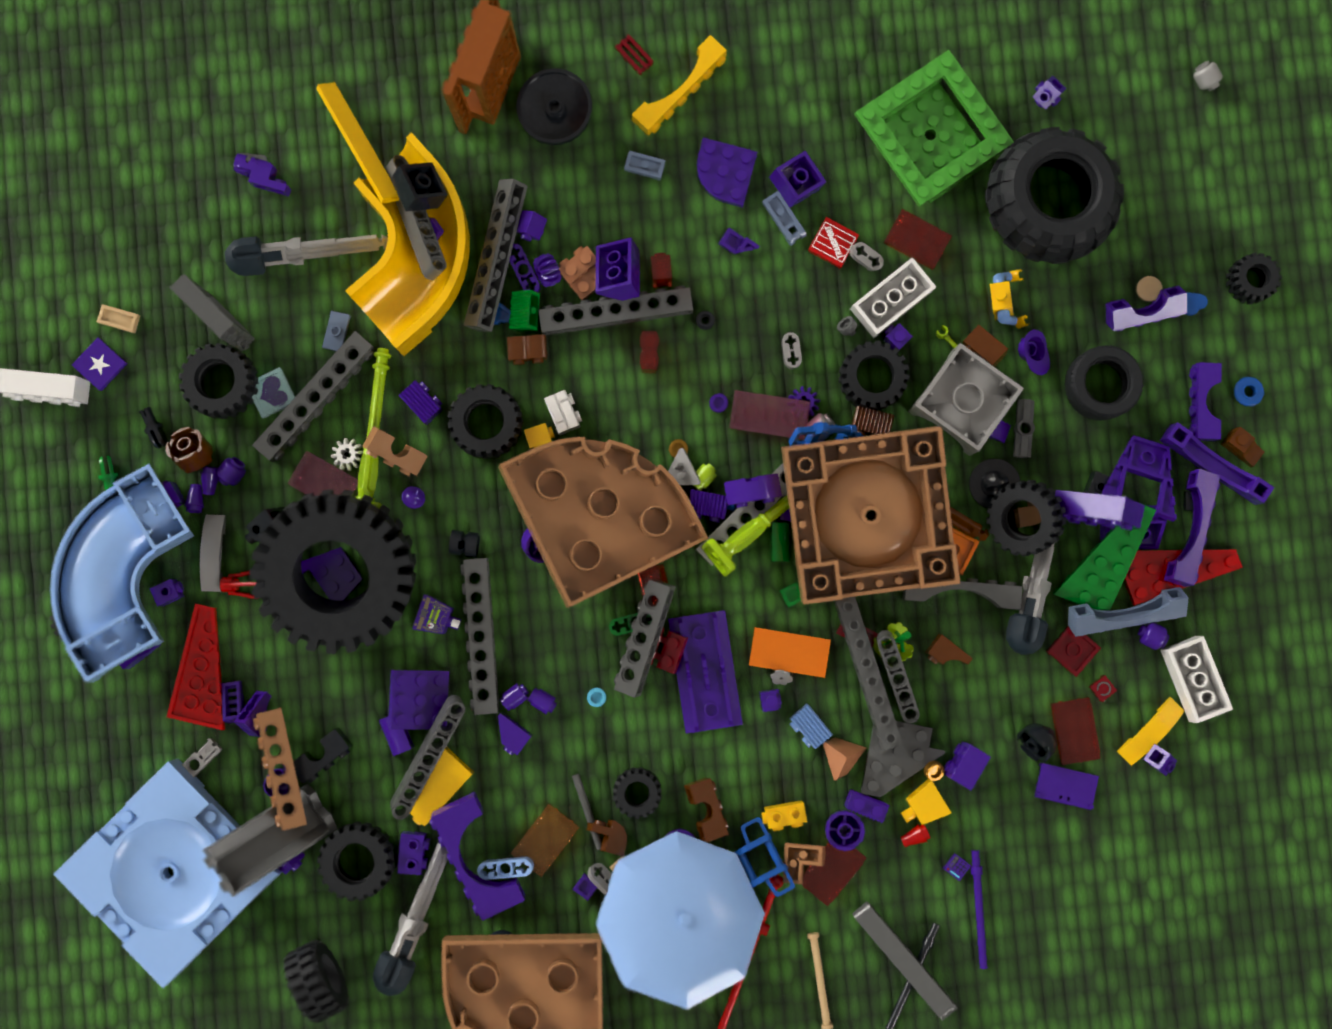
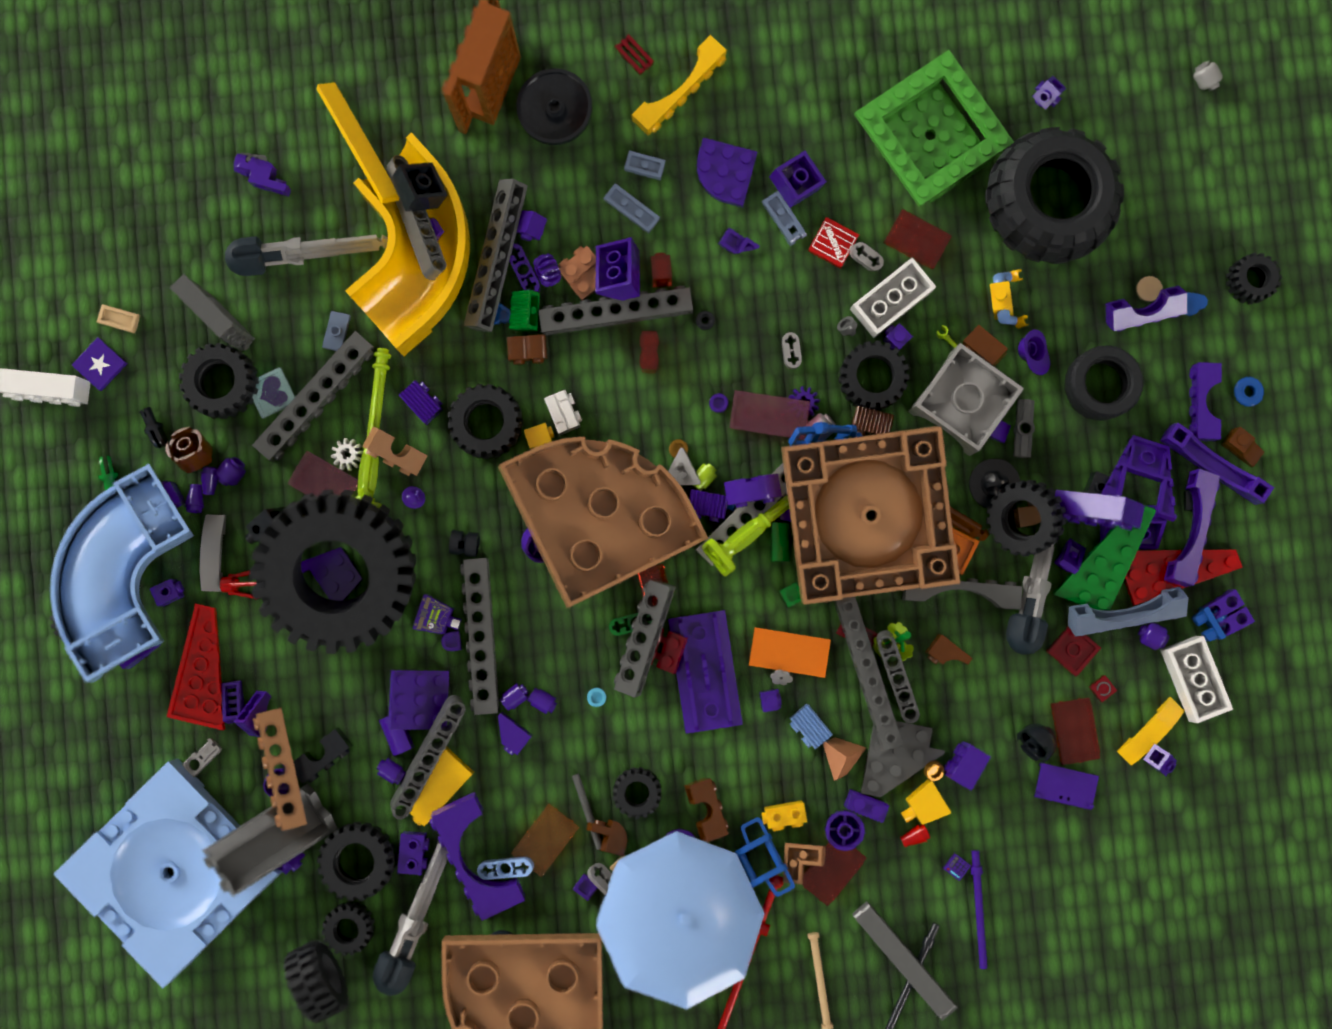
none -> black tyre [321,901,375,956]
none -> dark purple brick [376,758,406,785]
none -> dark purple tile [441,631,462,651]
none -> sand blue plate [604,183,660,234]
none -> dark purple slope [1054,538,1086,574]
none -> dark purple hips [1191,589,1255,642]

